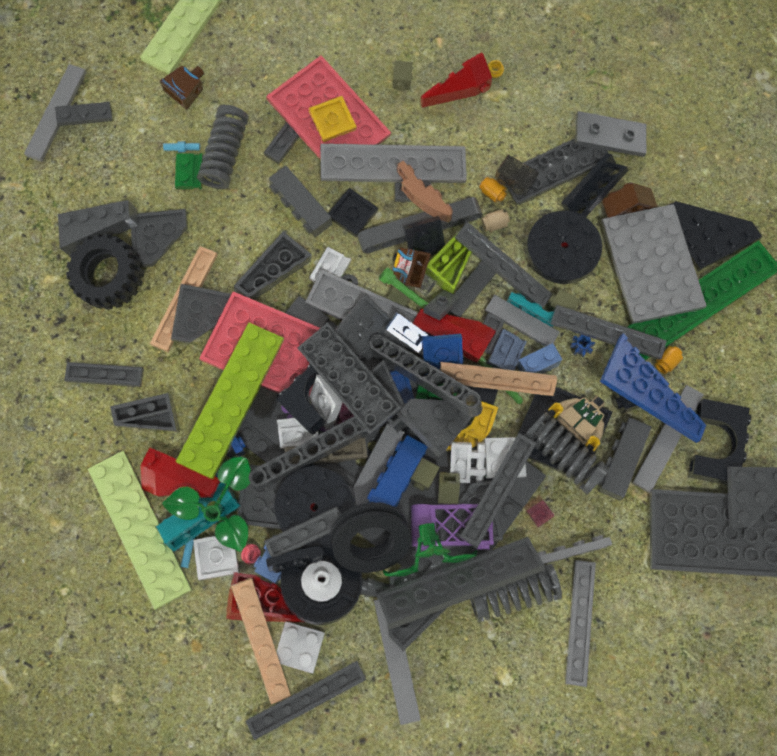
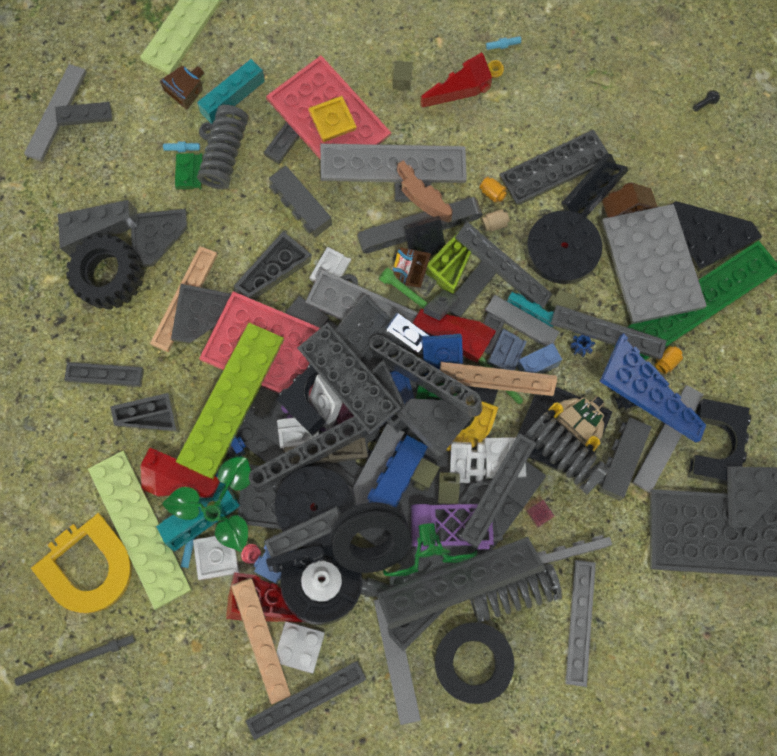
black plate [328,188,378,237] -> none
clear smoke brick [495,154,539,196] -> none
plate [575,111,646,157] -> none
none -> dark grey bar [14,634,136,686]
none -> yellow piece [31,512,132,613]
none -> teal brick [197,59,265,124]
none -> dark grey plate [199,122,217,140]
none -> black tyre [435,622,514,704]
none -> medium azure bar [486,36,521,50]
none -> black bar [693,90,720,112]

